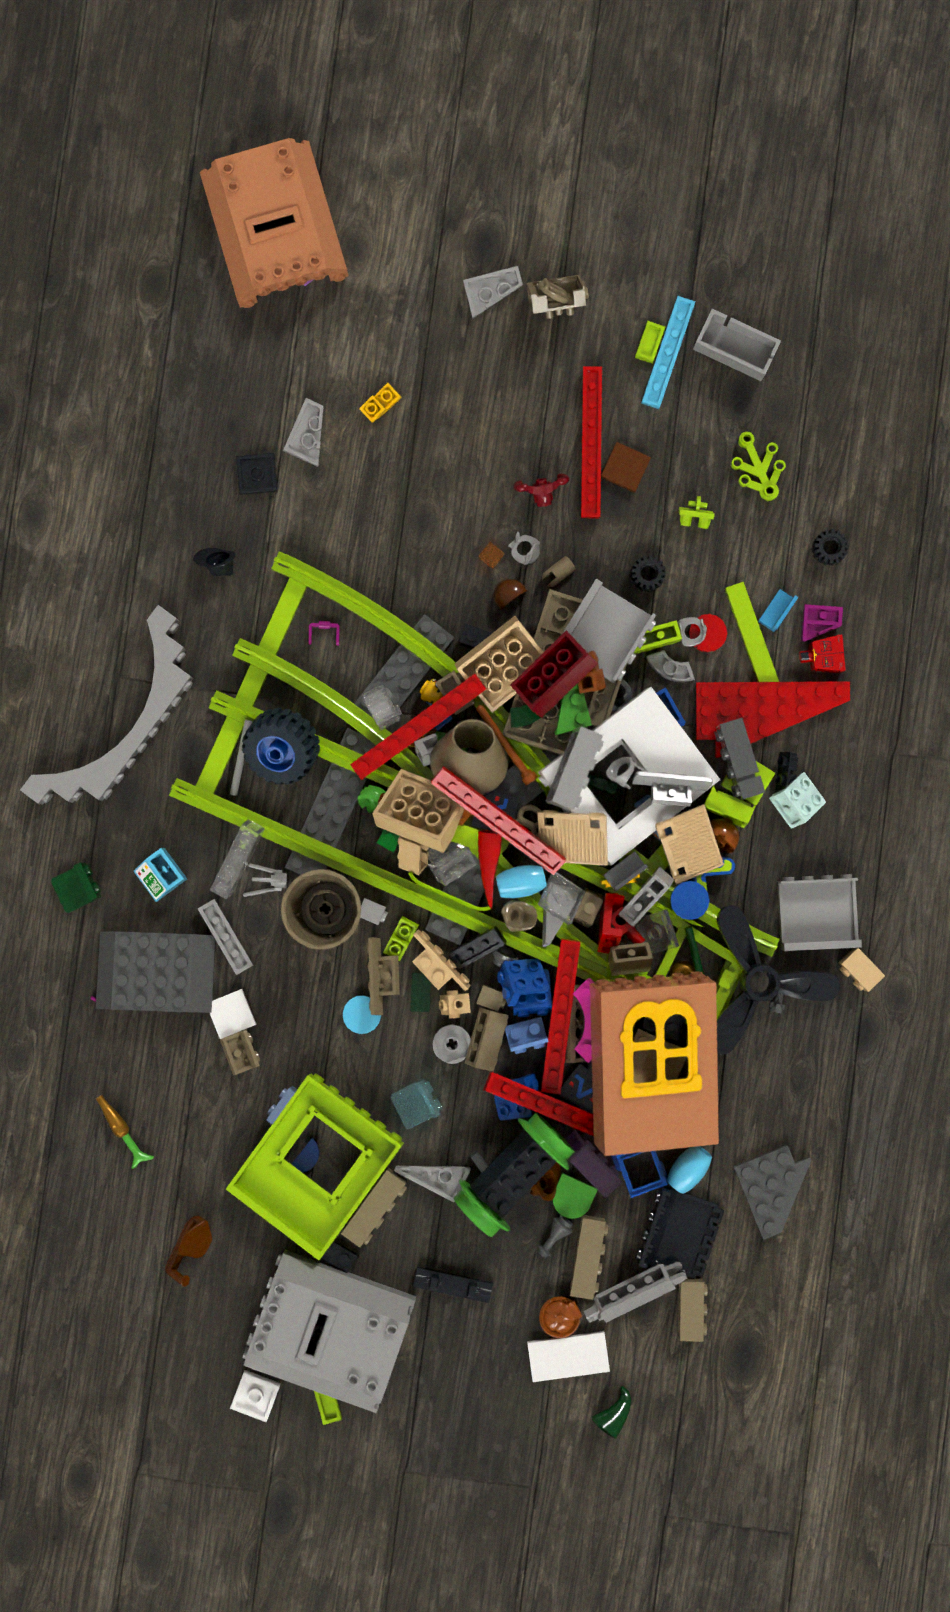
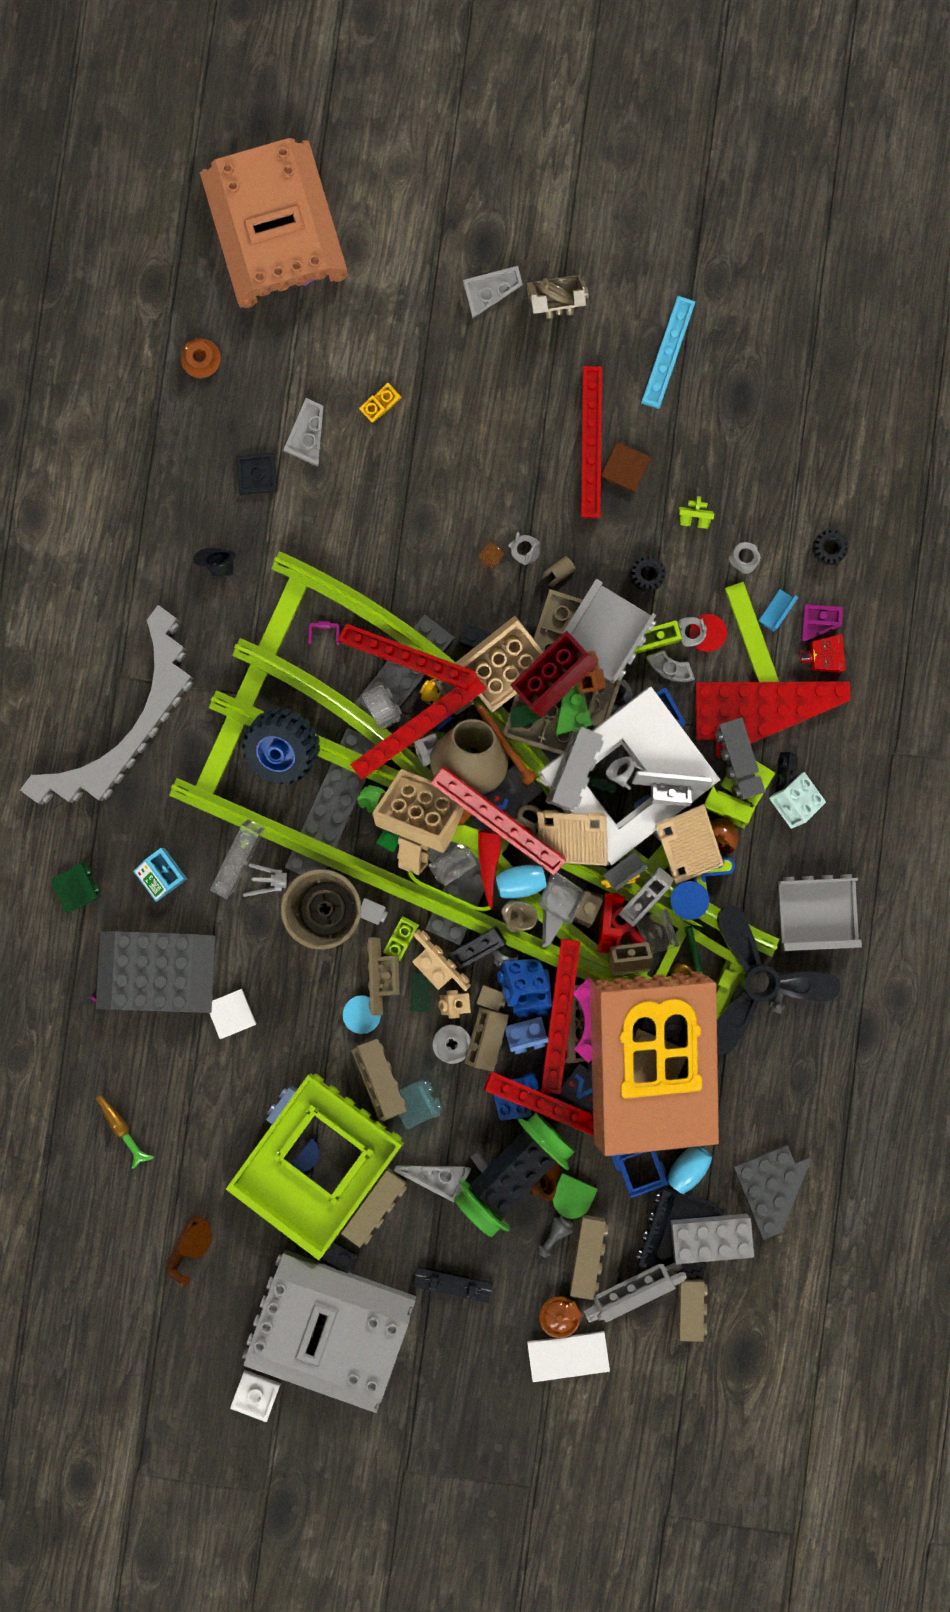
light grey plate [198,899,253,975] -> none
dark tan bracket [220,1030,260,1076] -> none
light grey bar [230,720,252,796] -> none
lime tile [314,1391,342,1425] -> none
reddish brown helmet [494,579,528,610] -> none
dark red piece [513,473,569,507] -> none
clear purple wedge [565,1130,622,1198] -> none
dark green hat [591,1386,631,1439] -> none
lime tile [635,321,665,364] -> none
light grey piece [693,309,781,381] -> none
lime plant [731,432,786,501] -> none
tan piece [838,948,885,992] -> none
none -> dark orange piece [181,337,221,378]
none -> red plate [338,624,477,691]
none -> dark tan brick [351,1039,407,1123]
none -> light grey brick [670,1214,754,1264]
none -> light grey piece [729,542,761,574]

